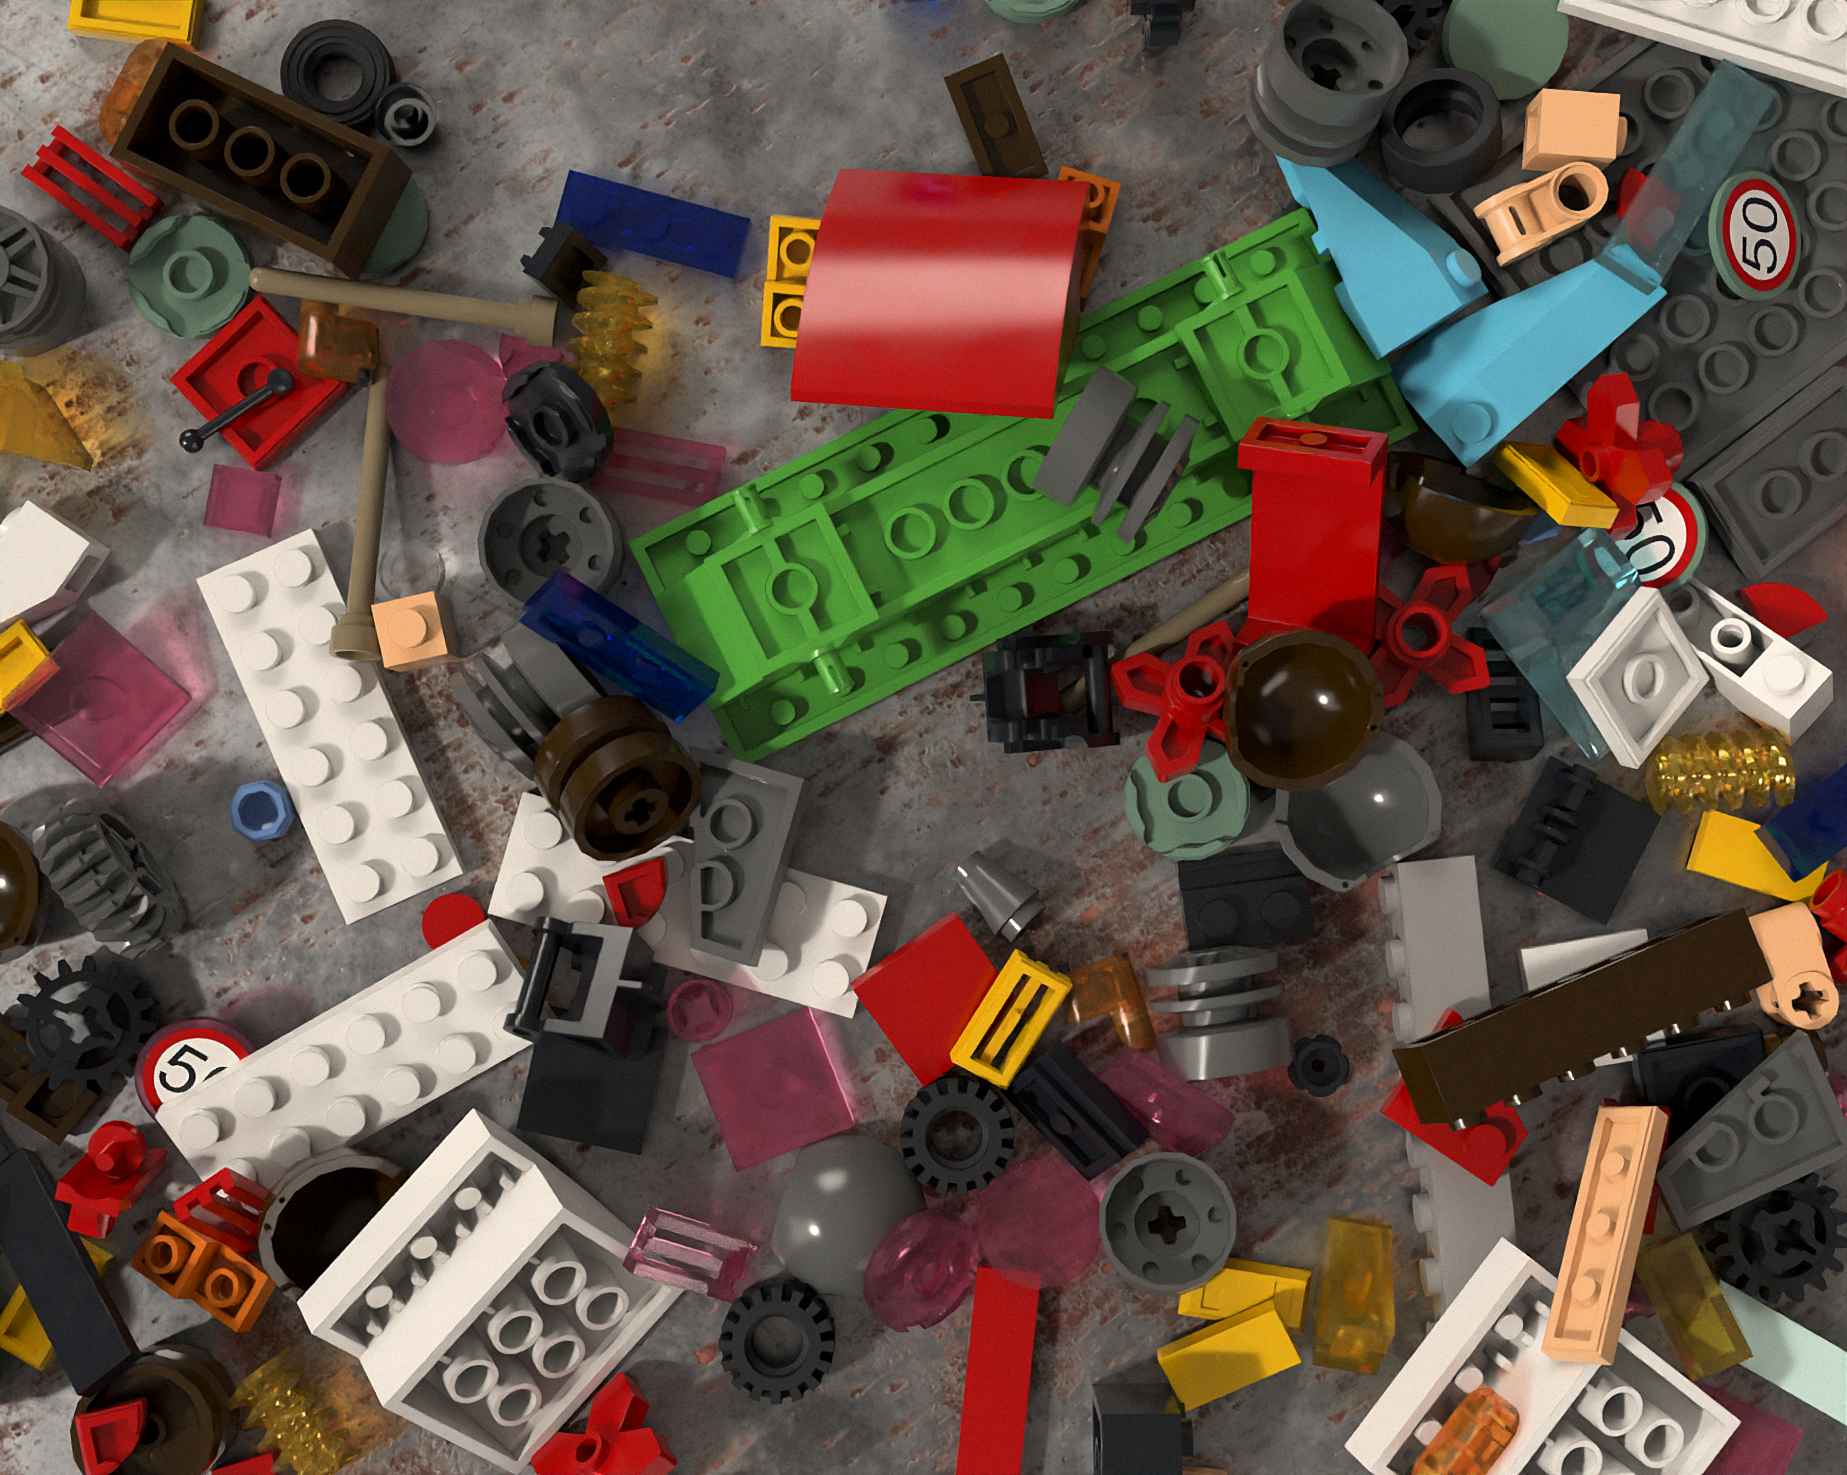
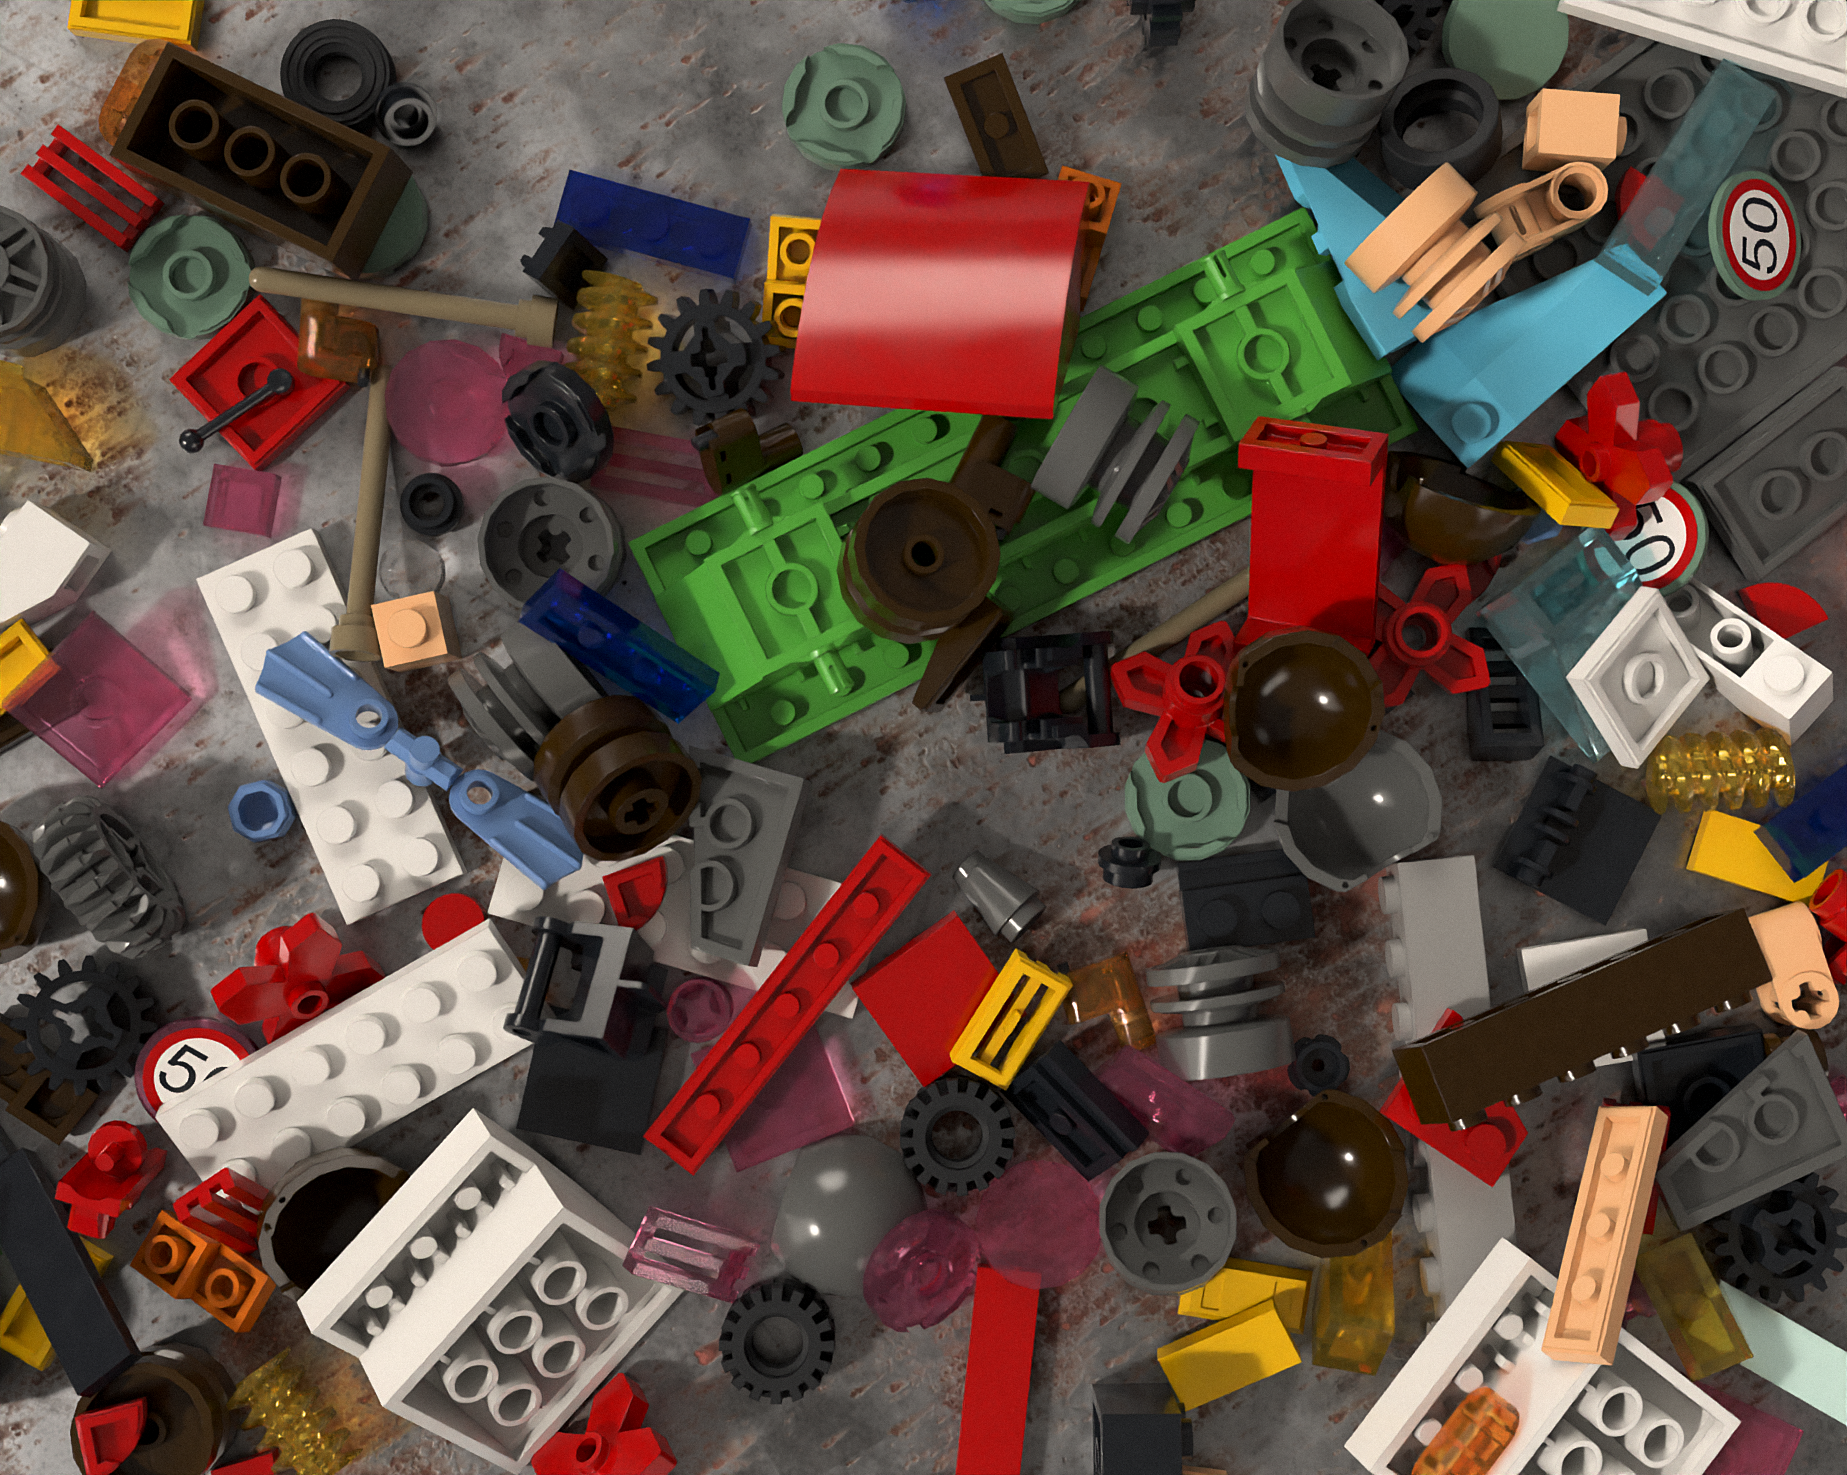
none -> red plant [210,913,386,1044]
none -> medium blue piece [255,631,584,890]
none -> black plate [400,473,464,537]
none -> red tile [643,833,932,1176]
none -> black gear [646,289,786,426]
none -> dark brown piece [691,408,803,496]
none -> sand green tile [782,43,906,171]
none -> dark brown wheel [836,478,1001,644]
none -> dark brown slope [912,592,1016,713]
none -> dark brown piece [949,415,1036,542]
none -> black plate [1097,836,1161,889]
none -> dark brown cylinder [1243,1089,1409,1258]
none -> light nougat wheel [1344,162,1527,343]

